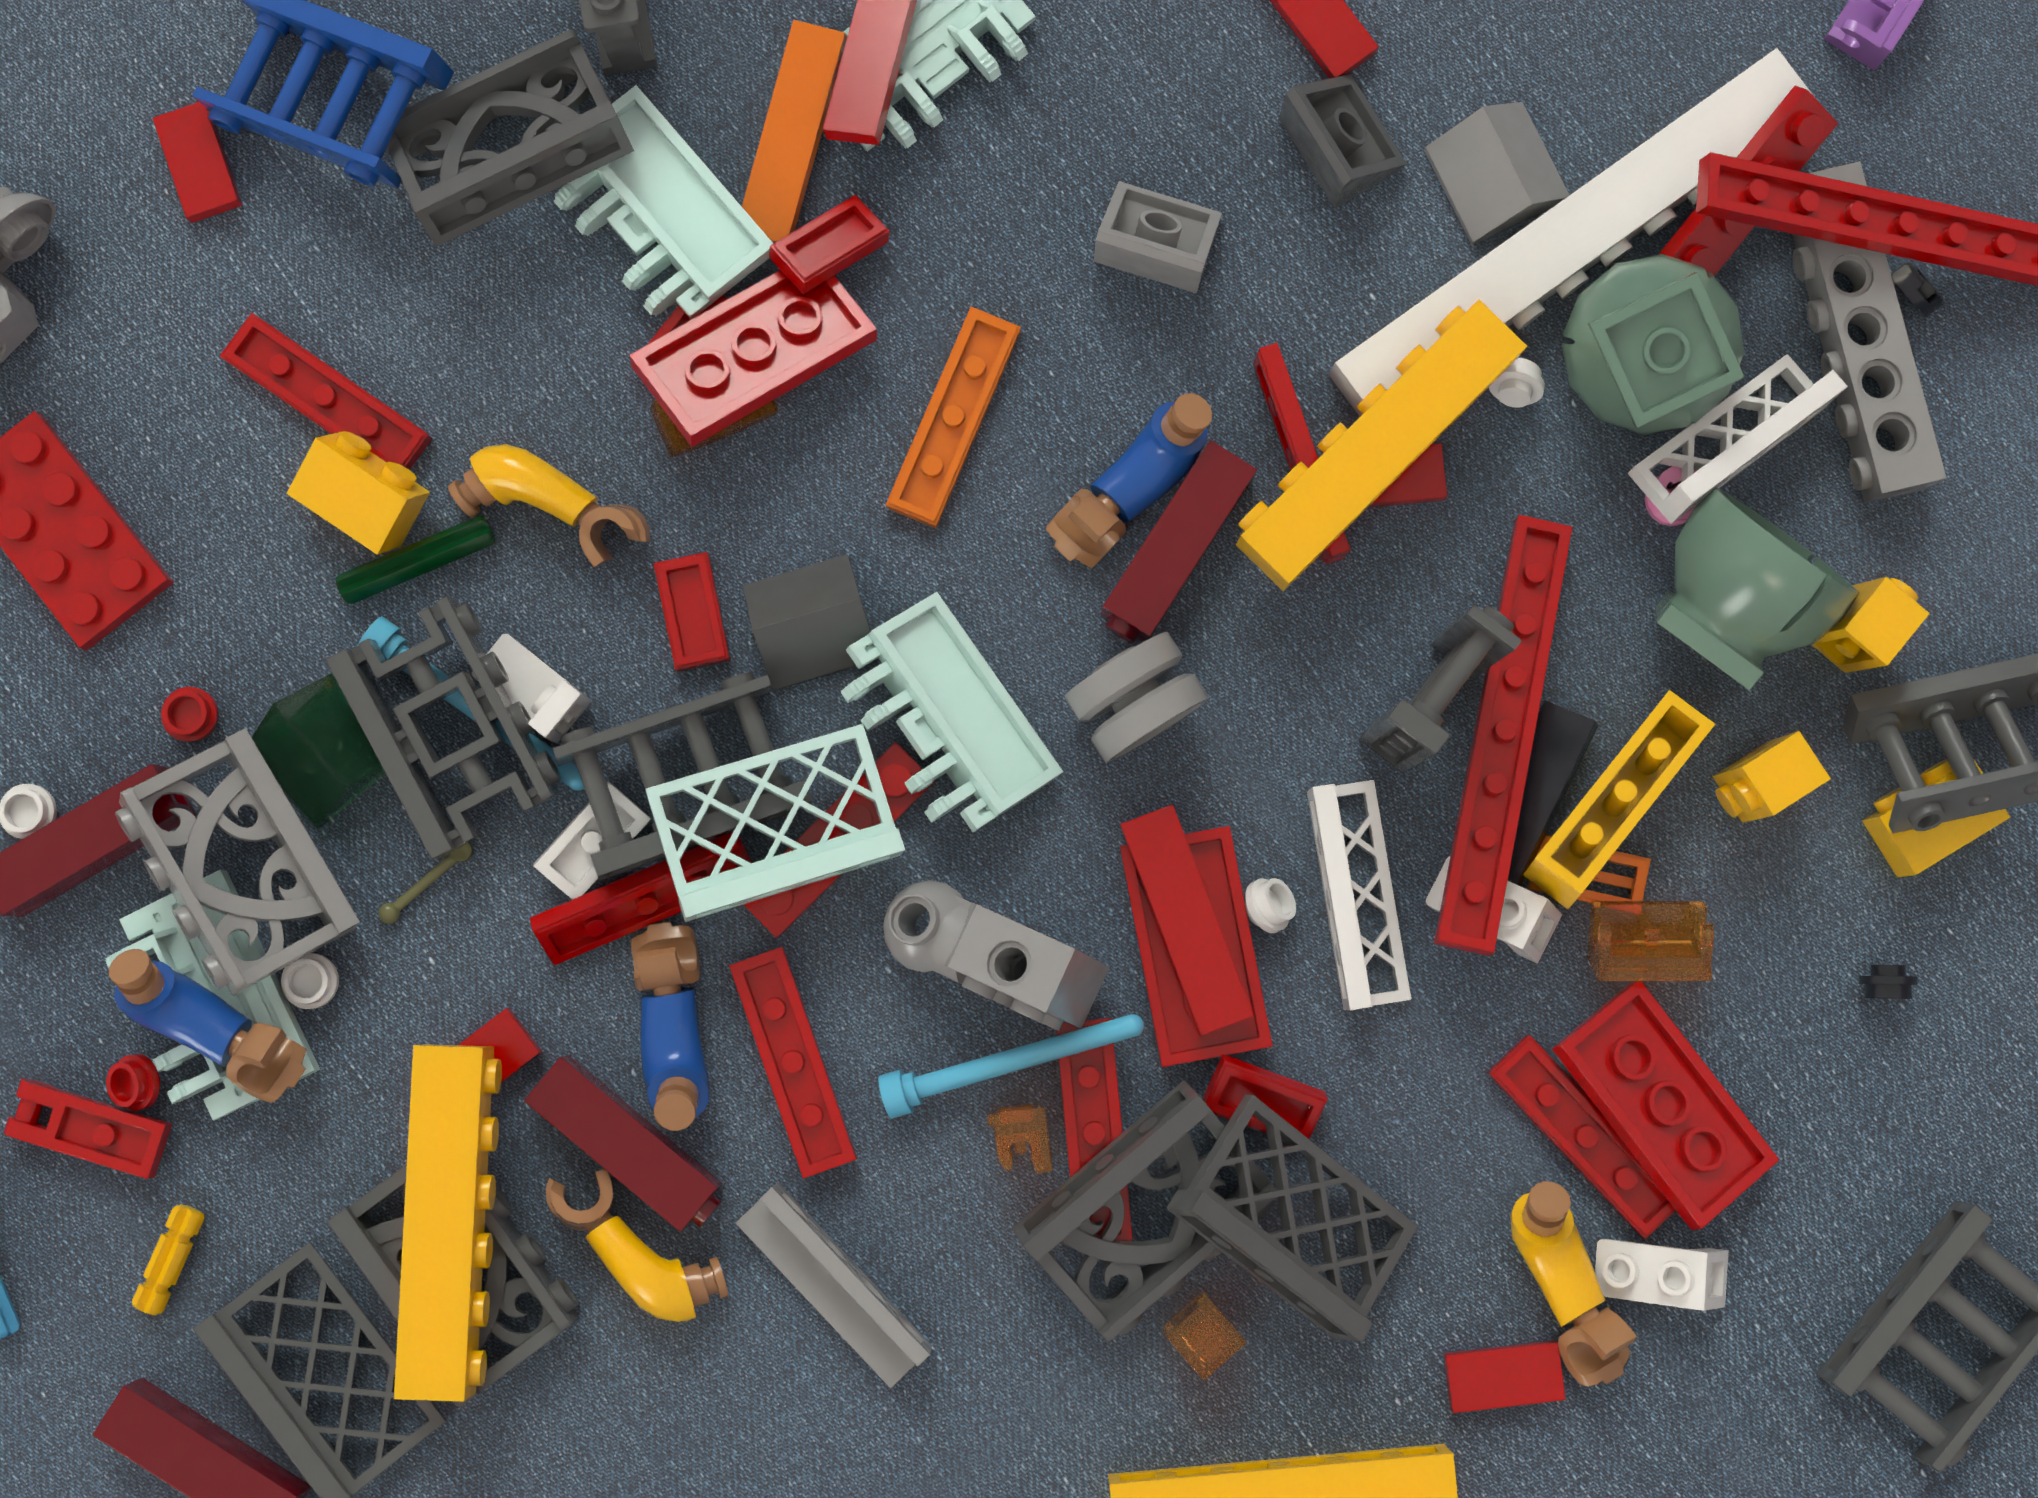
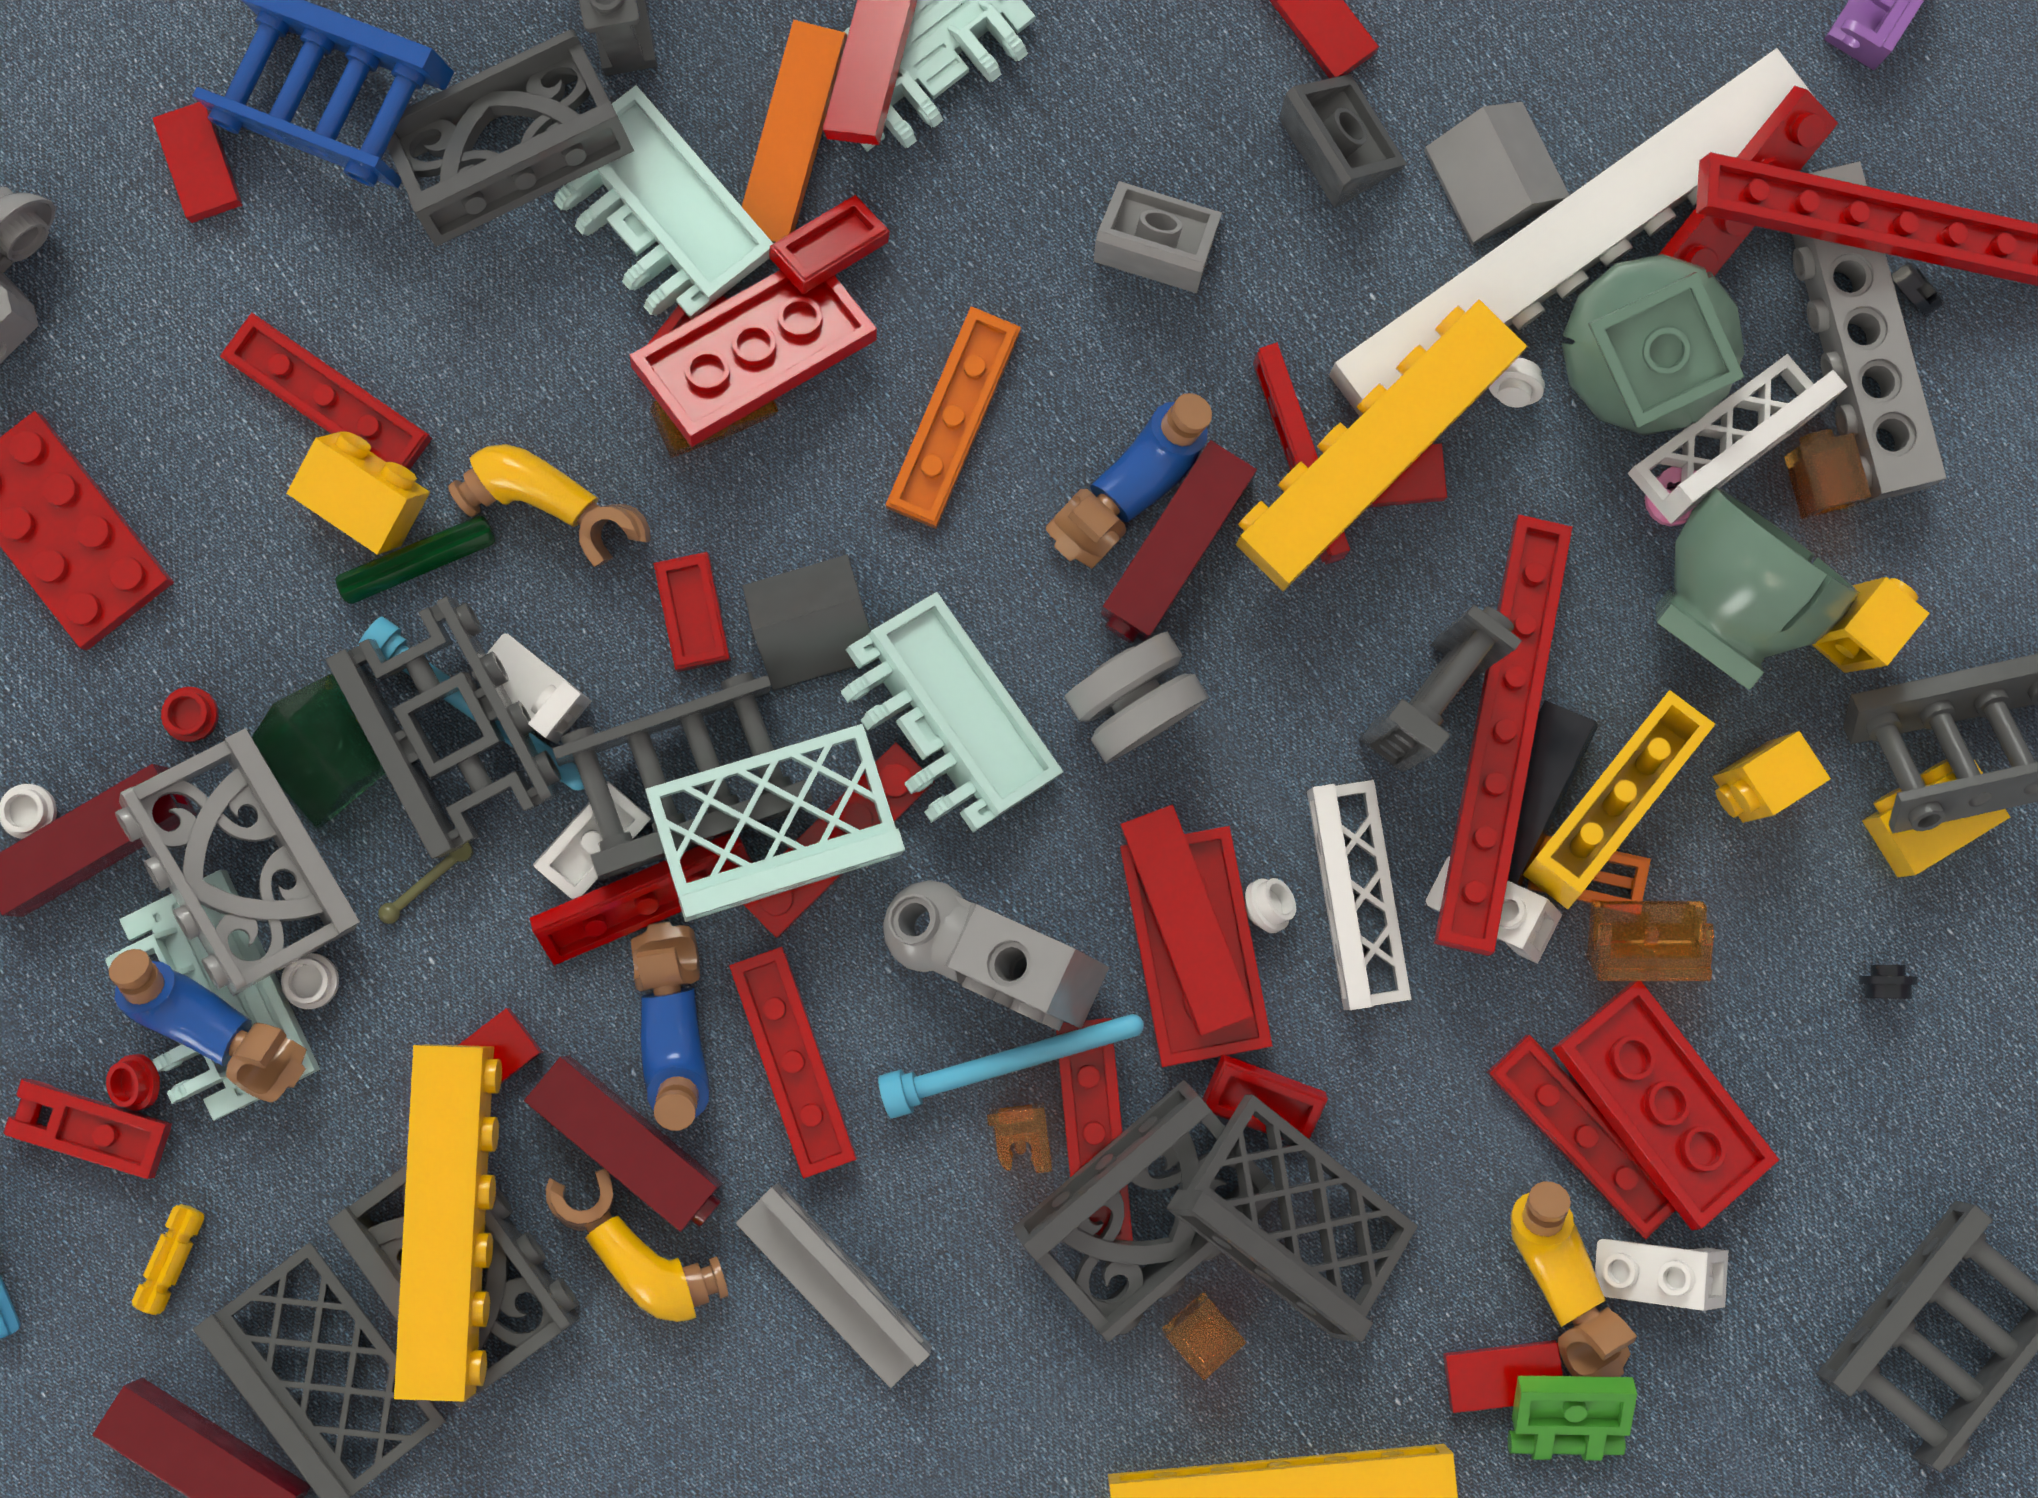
none -> bright green plate [1508,1376,1637,1461]
none -> clear orange brick [1784,429,1871,519]

